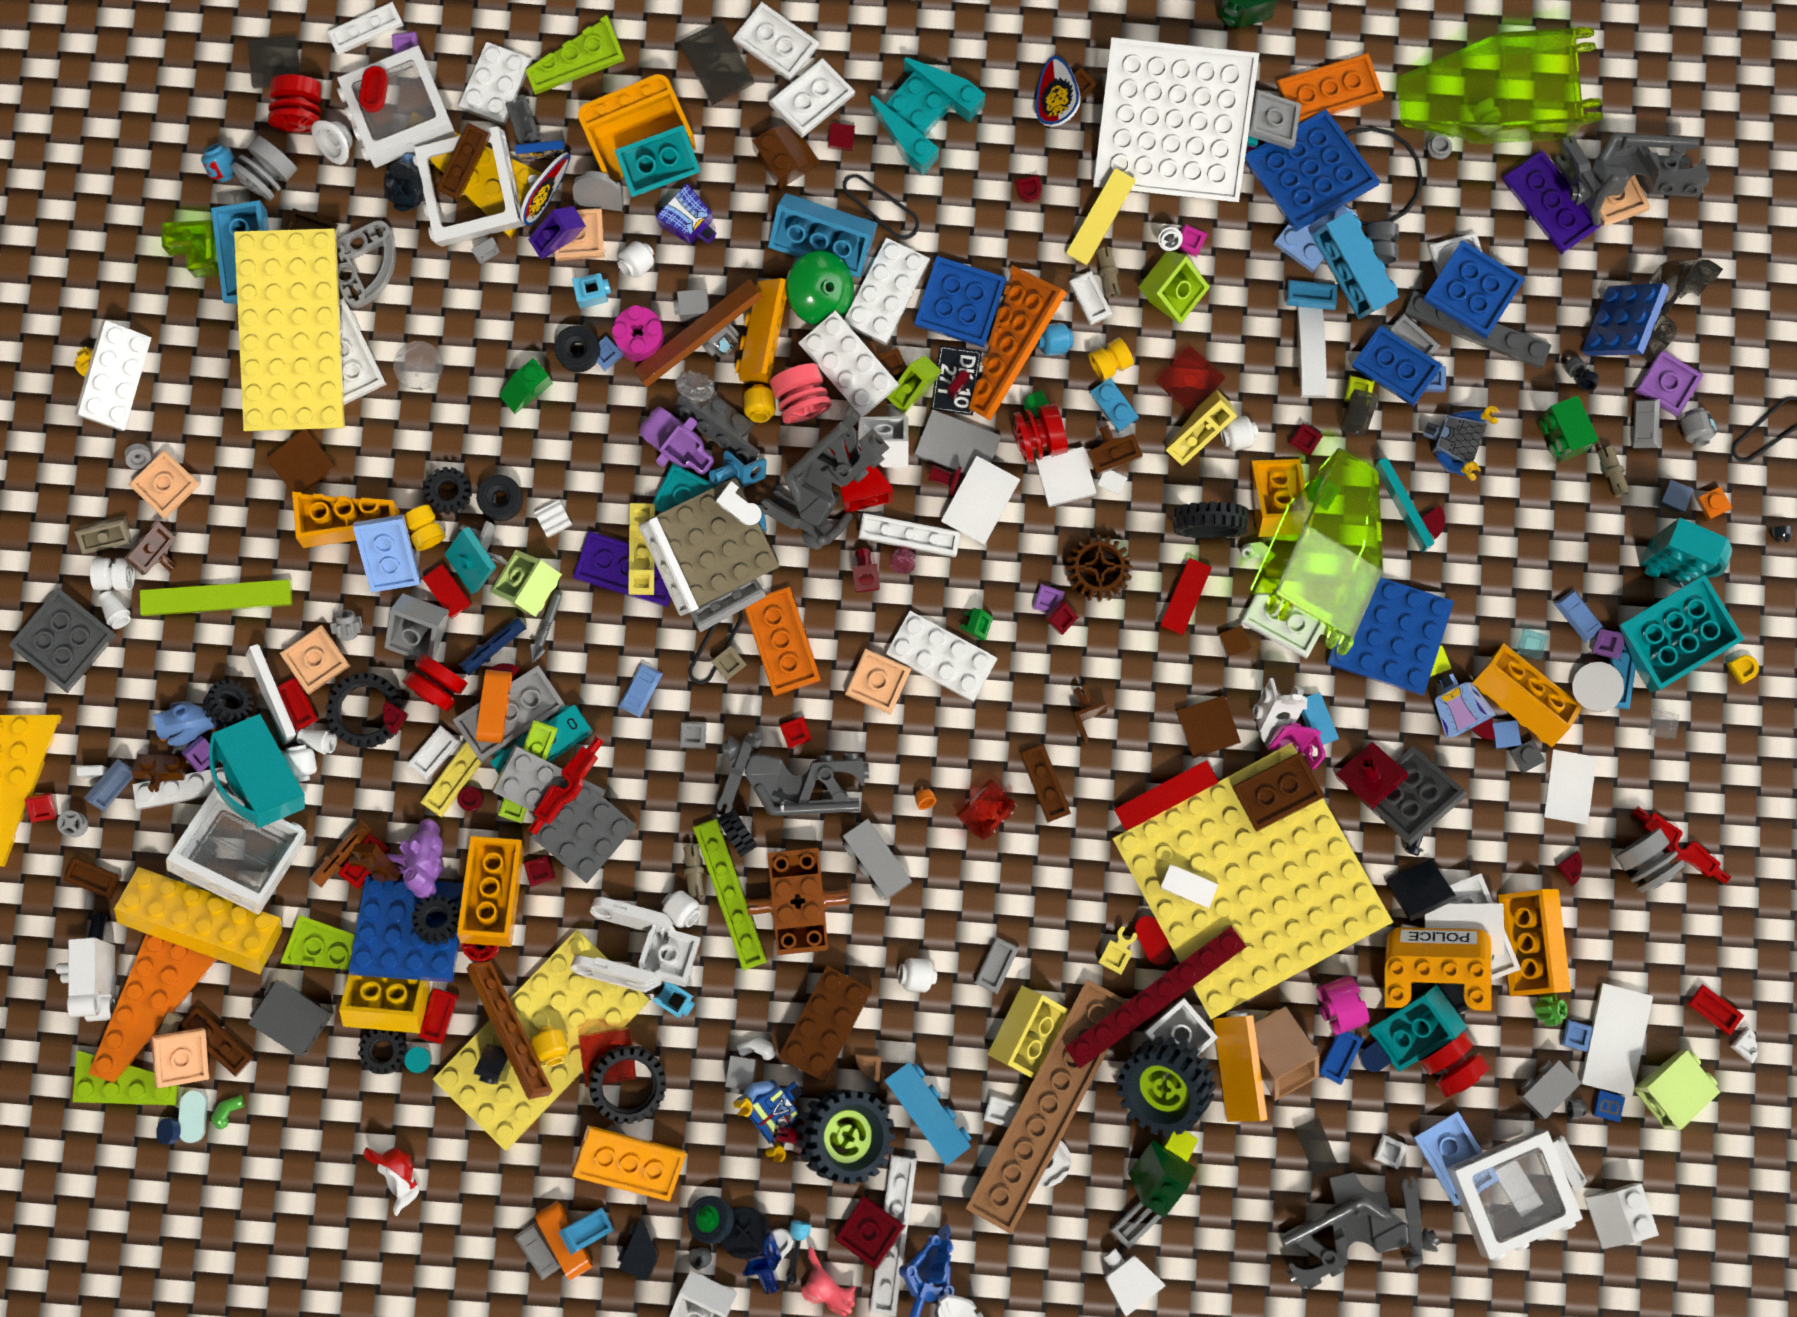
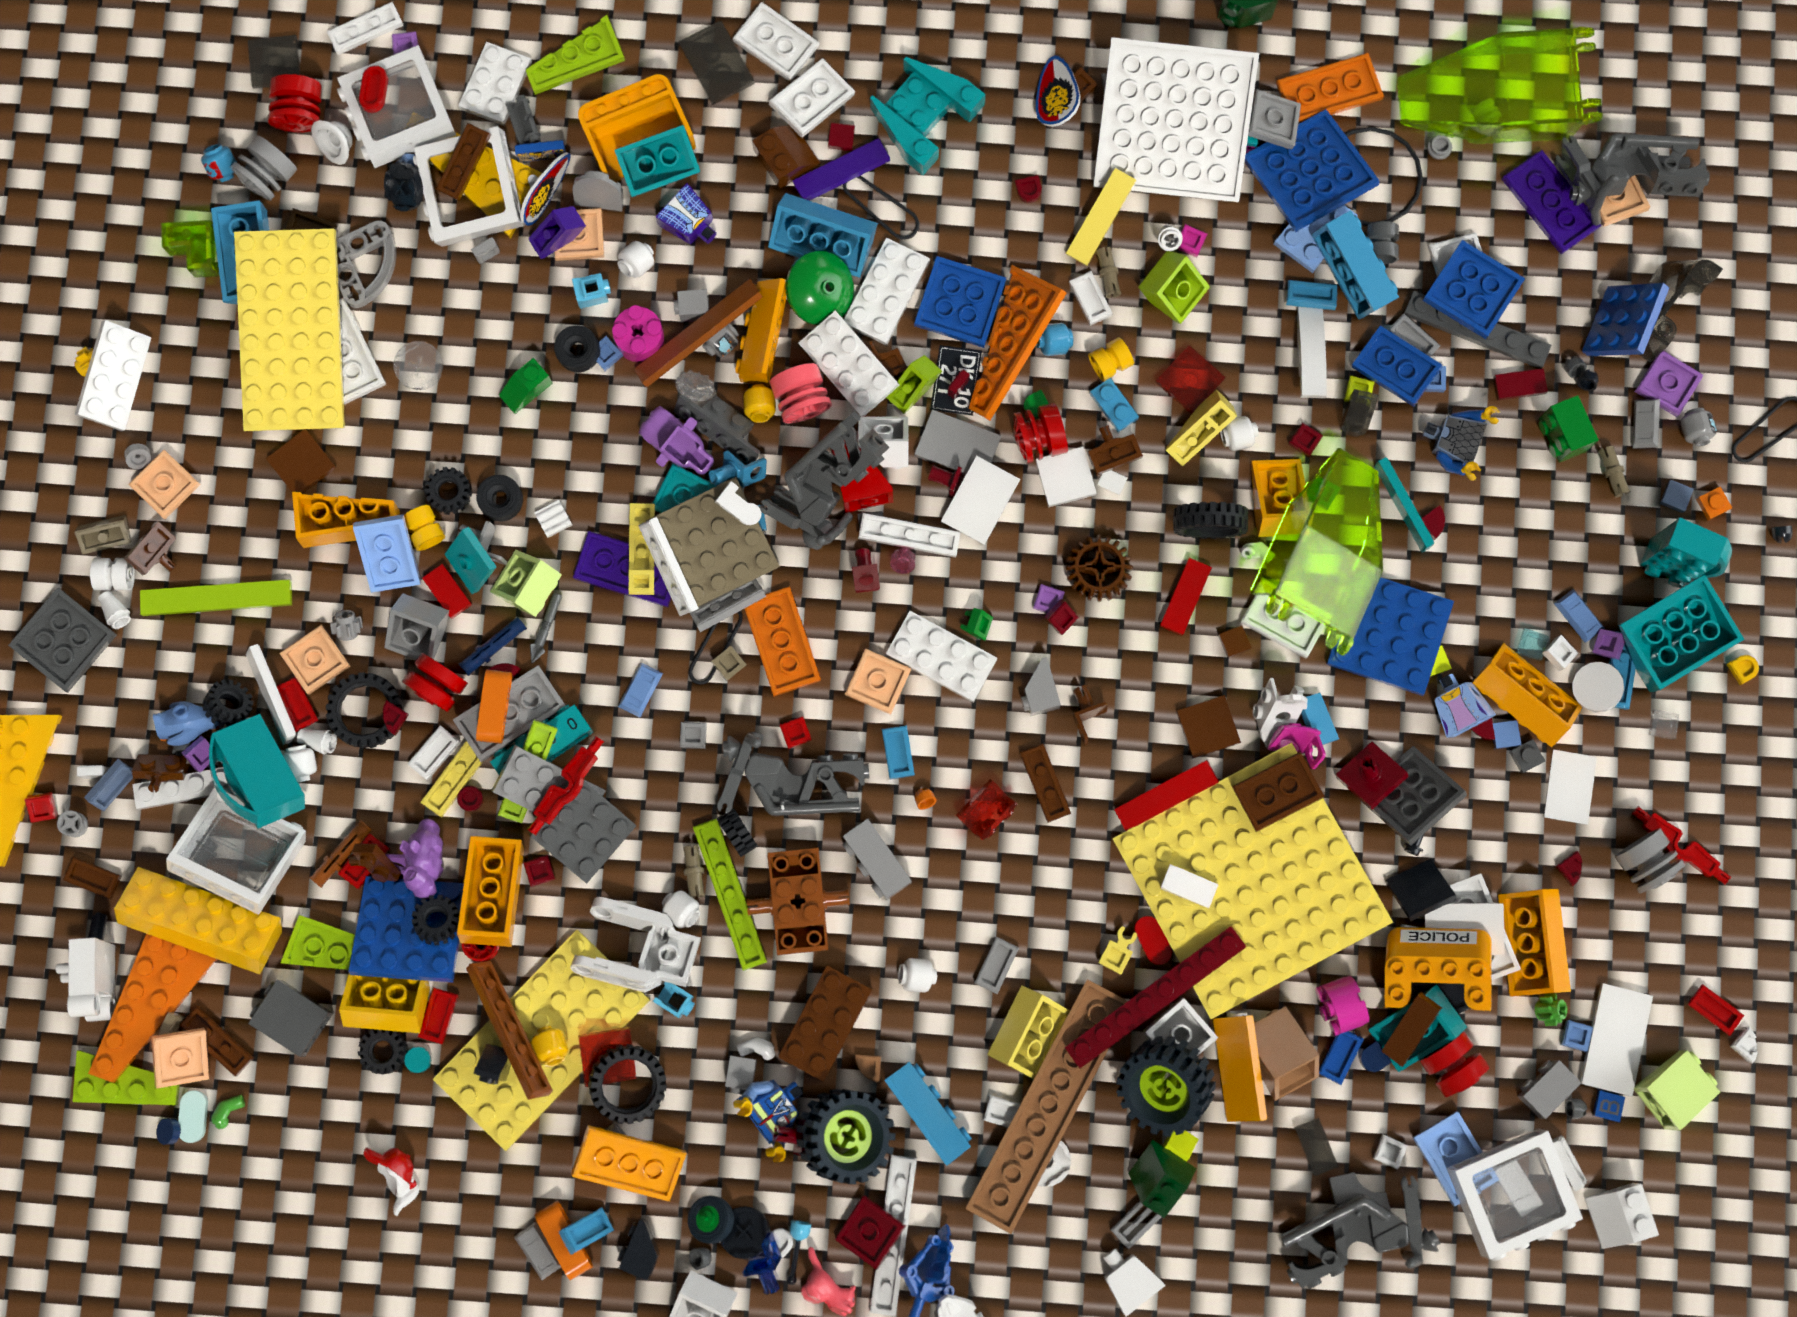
none -> dark purple tile [793,138,890,201]
none -> dark azure tile [882,725,915,780]
none -> light grey slope [1021,657,1061,717]
none -> reddish brown tile [1381,992,1442,1067]
none -> dark red tile [1493,368,1548,401]
none -> white plate [1542,635,1578,671]

